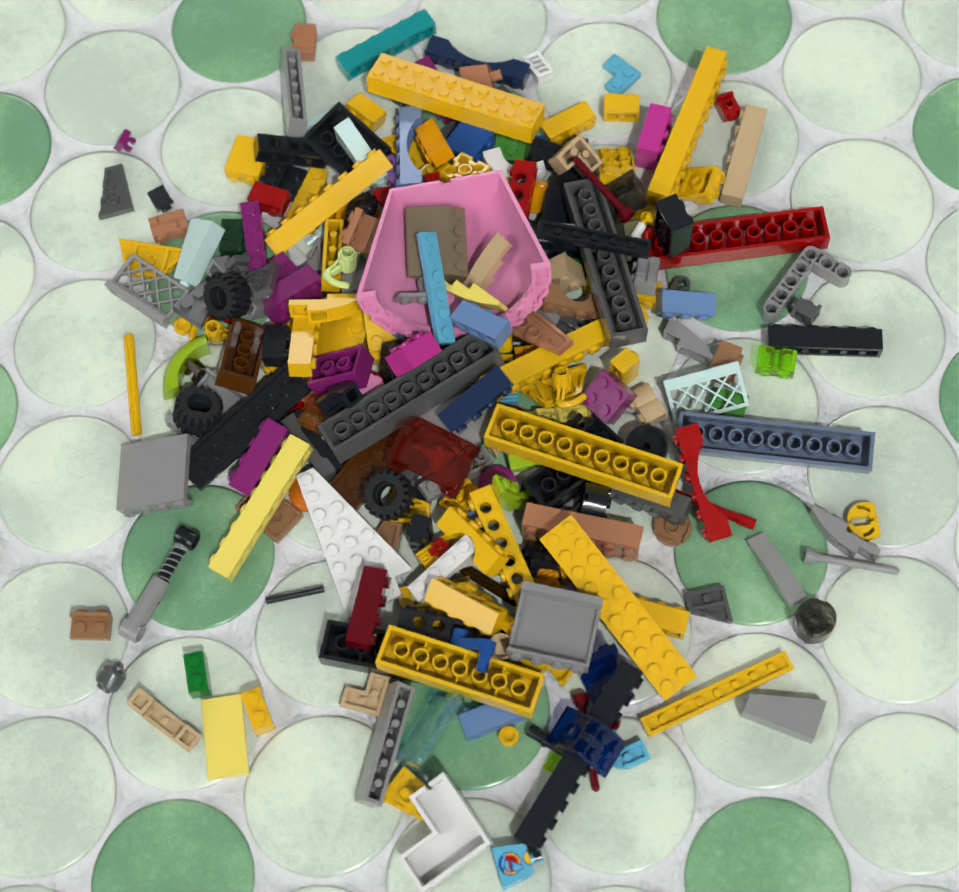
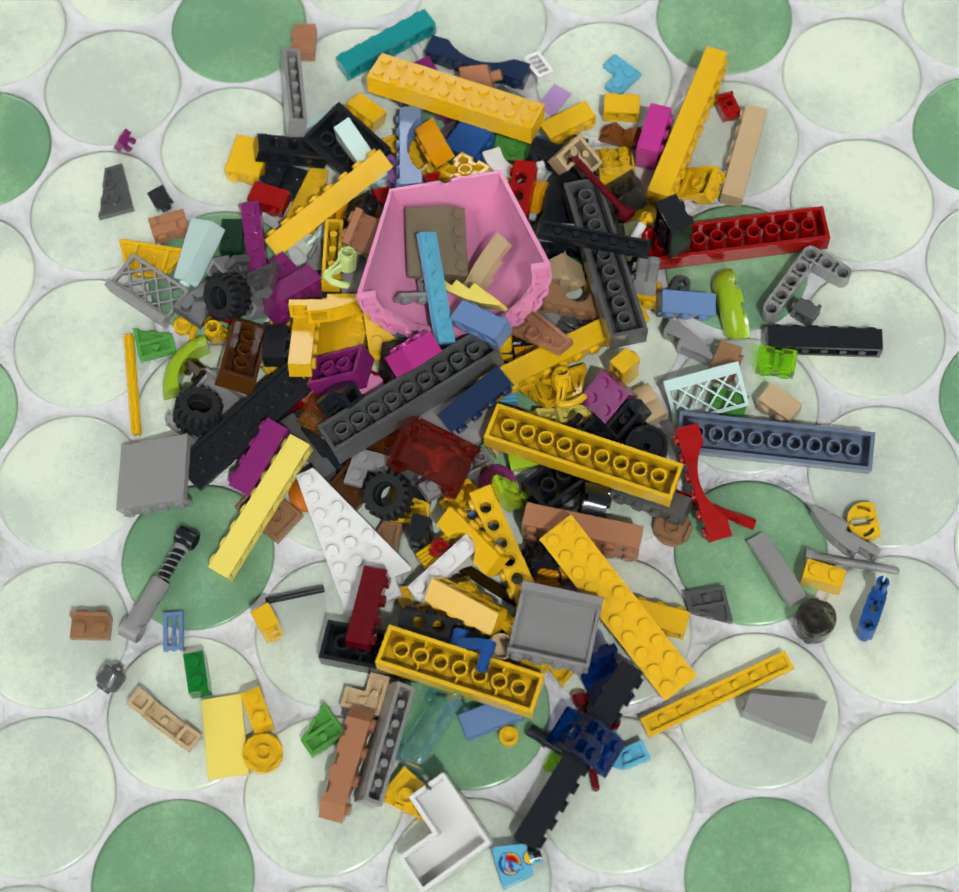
none -> bright green wing [133,328,177,363]
none -> medium blue tile [163,611,184,652]
none -> yellow tile [242,733,283,775]
none -> yellow brick [250,602,284,643]
none -> bright green wing [301,703,344,759]
none -> nougat brick [319,706,377,823]
none -> light grey plate [344,449,393,489]
none -> lavender sticker [540,84,572,117]
none -> dark orange slope [598,122,642,148]
none -> black brick [606,399,652,440]
none -> lime brick [711,268,750,339]
none -> tan brick [756,382,803,423]
none -> yellow brick [800,559,847,595]
none -> blue beam [855,576,890,642]

